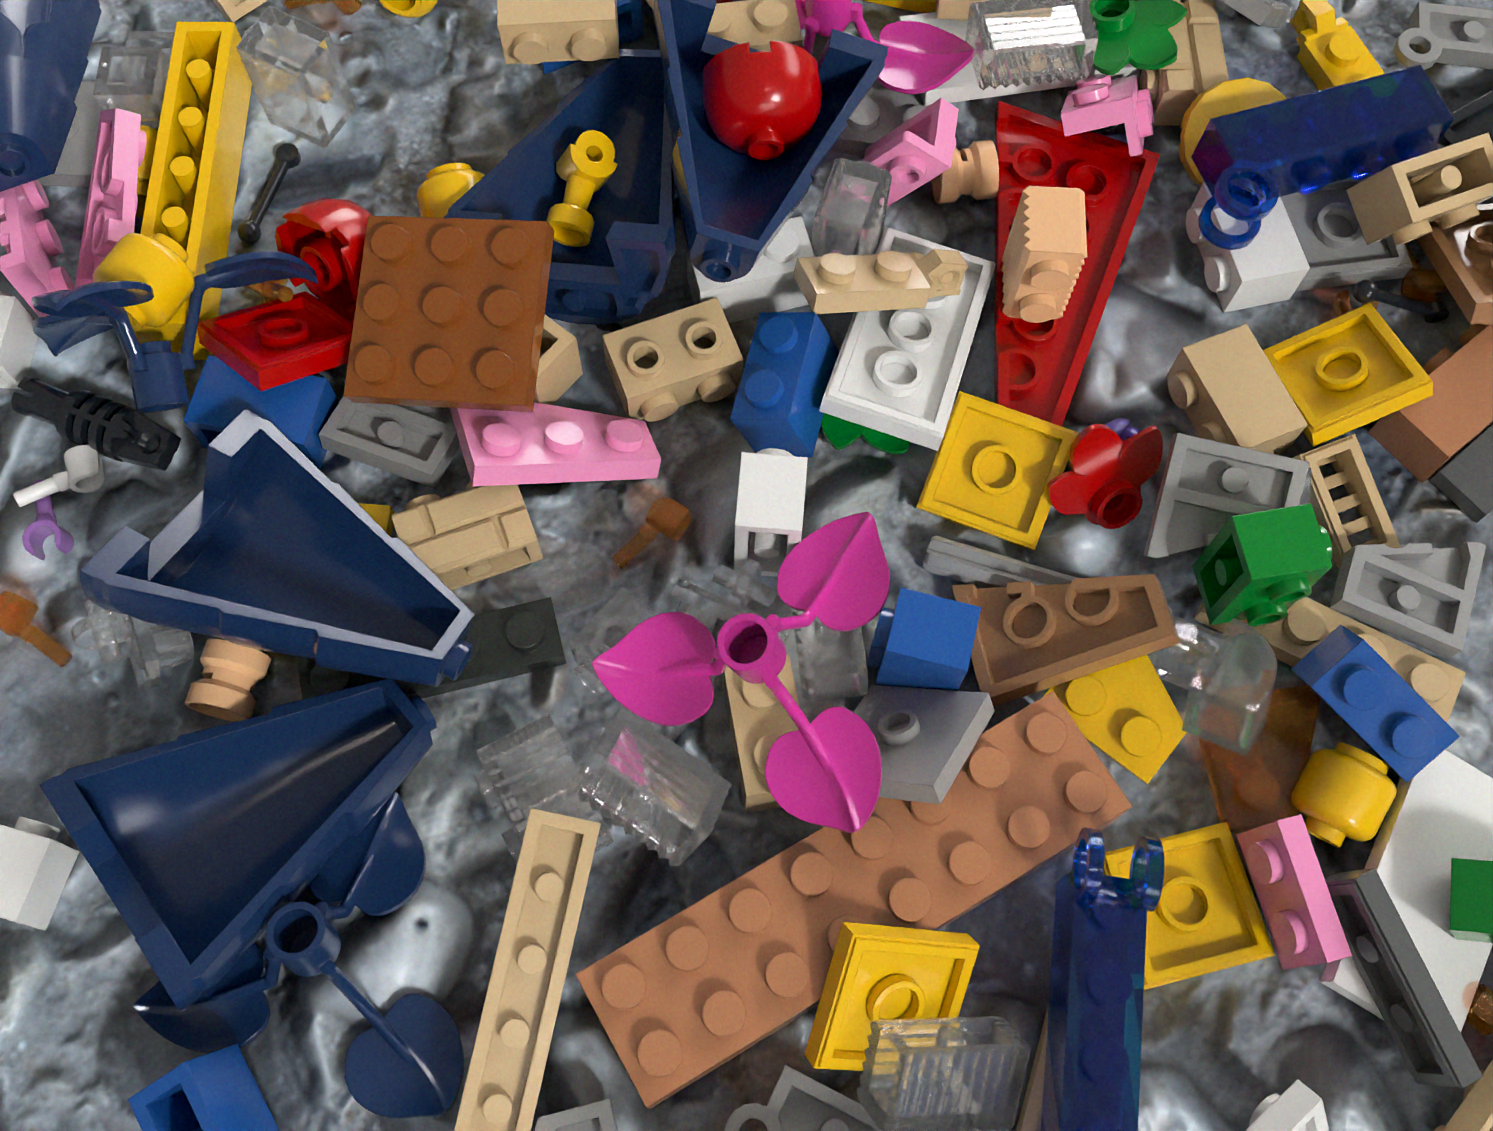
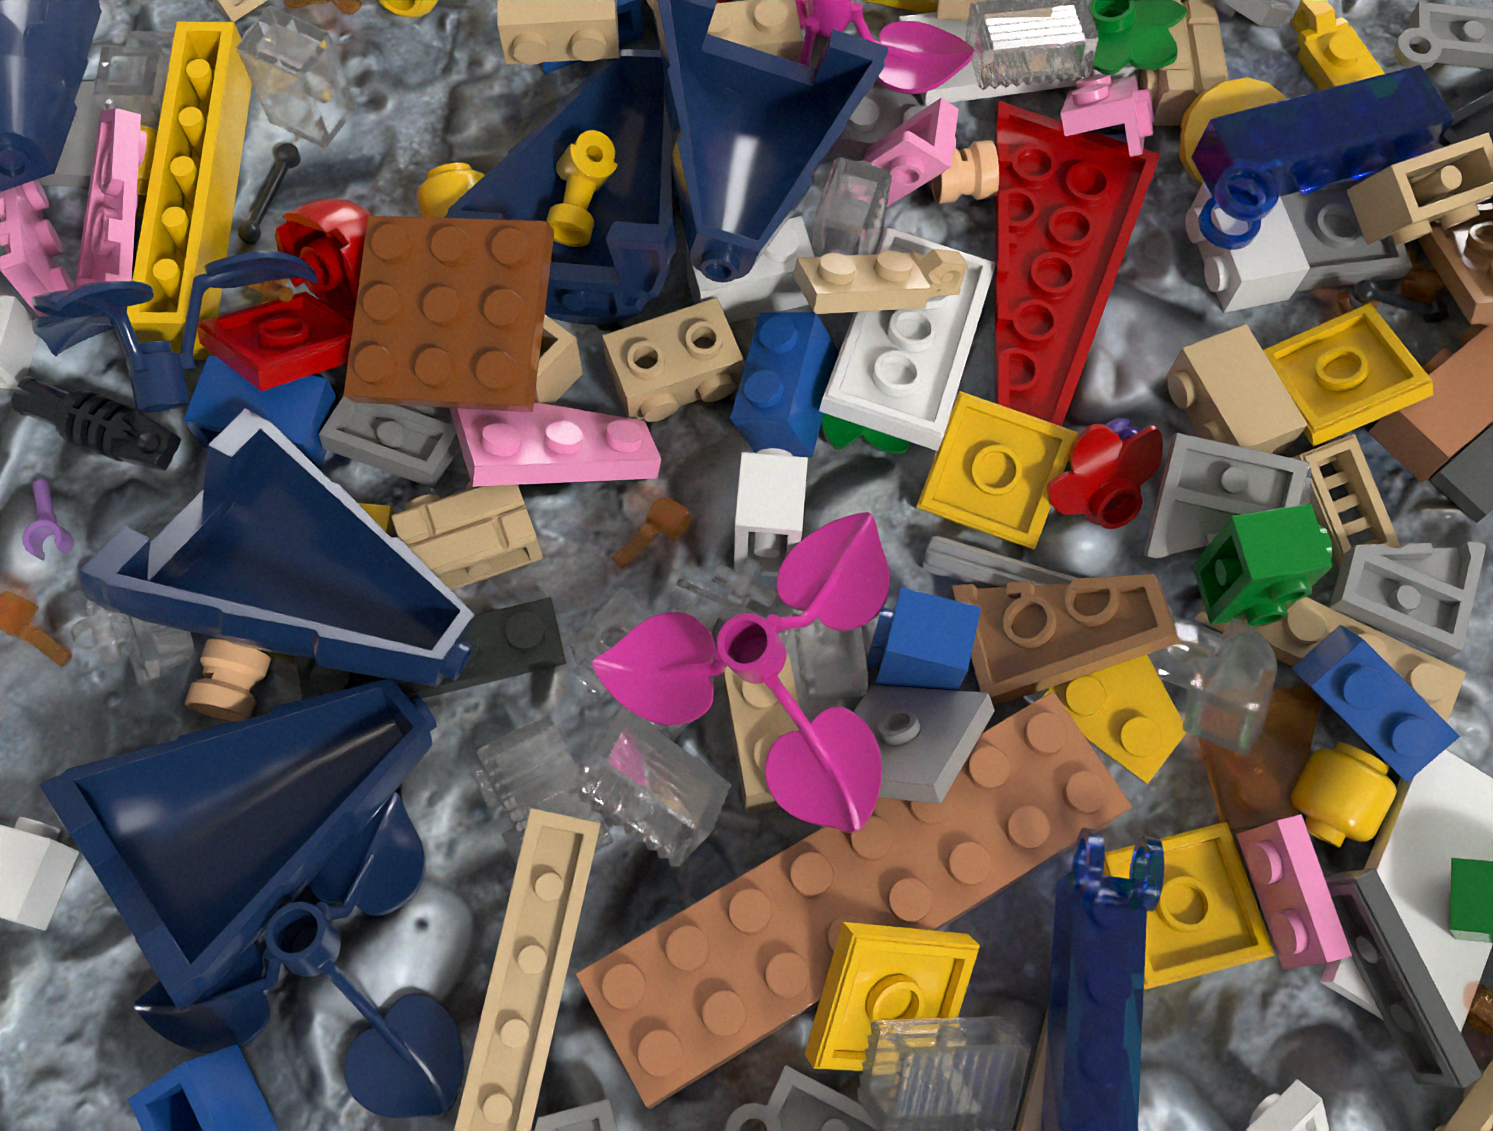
white hand [13,445,105,507] -> none
yellow head [93,233,195,330] -> none
red cylinder [702,41,822,160] -> none
light nougat brick [1001,186,1087,323] -> none

